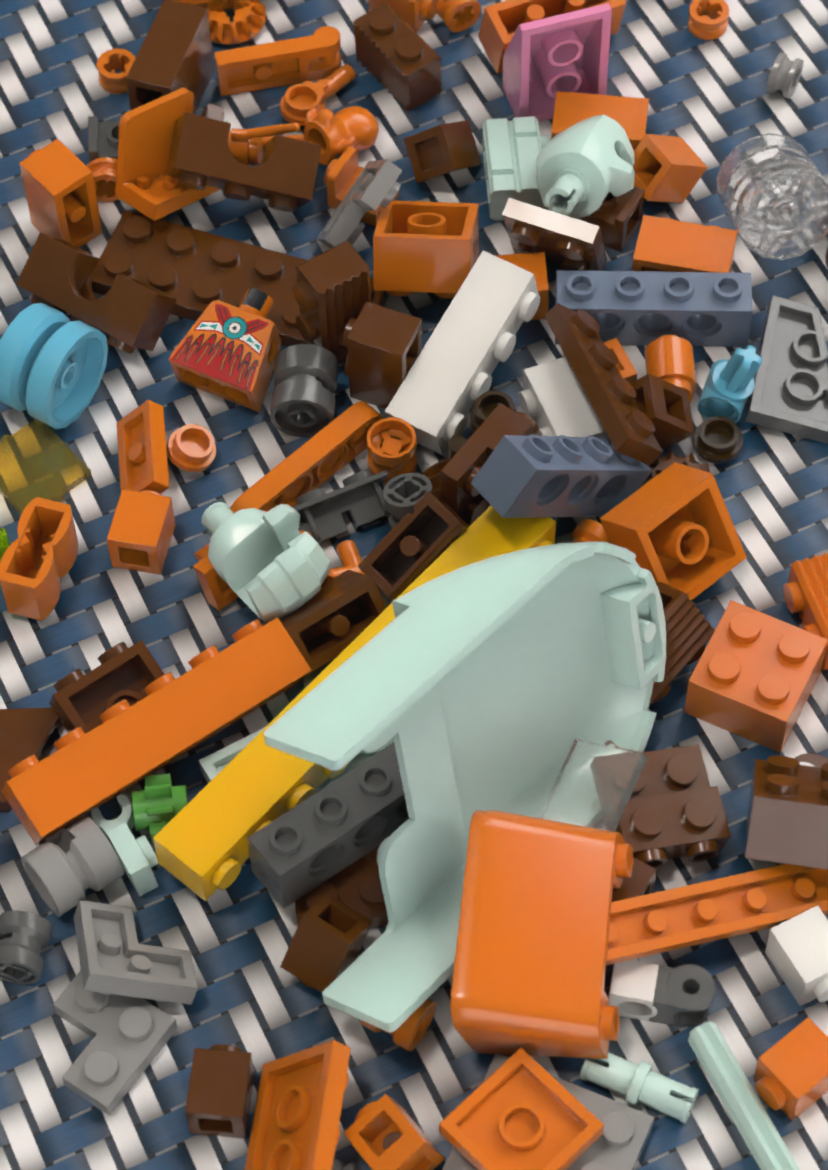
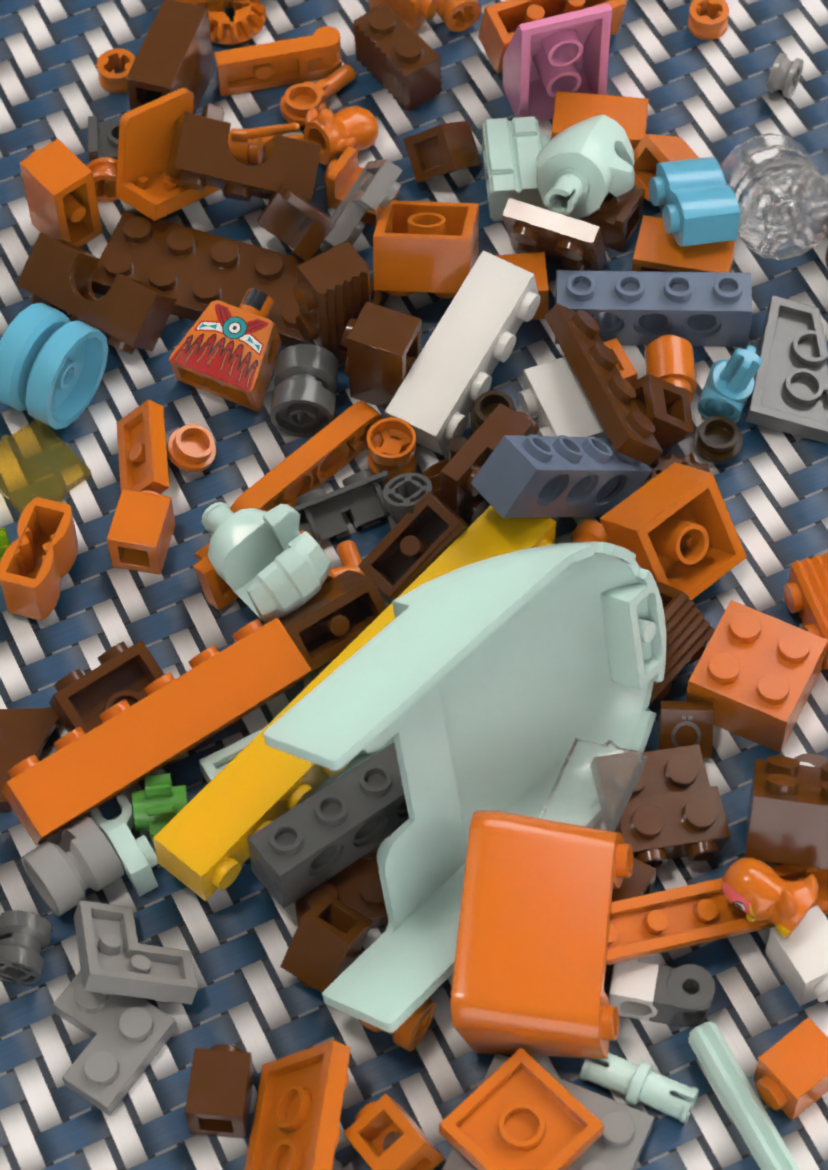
none -> reddish brown panel [257,183,335,261]
none -> medium azure brick [649,157,741,247]
none -> reddish brown tile [658,701,714,758]
none -> orange animal [722,857,819,939]

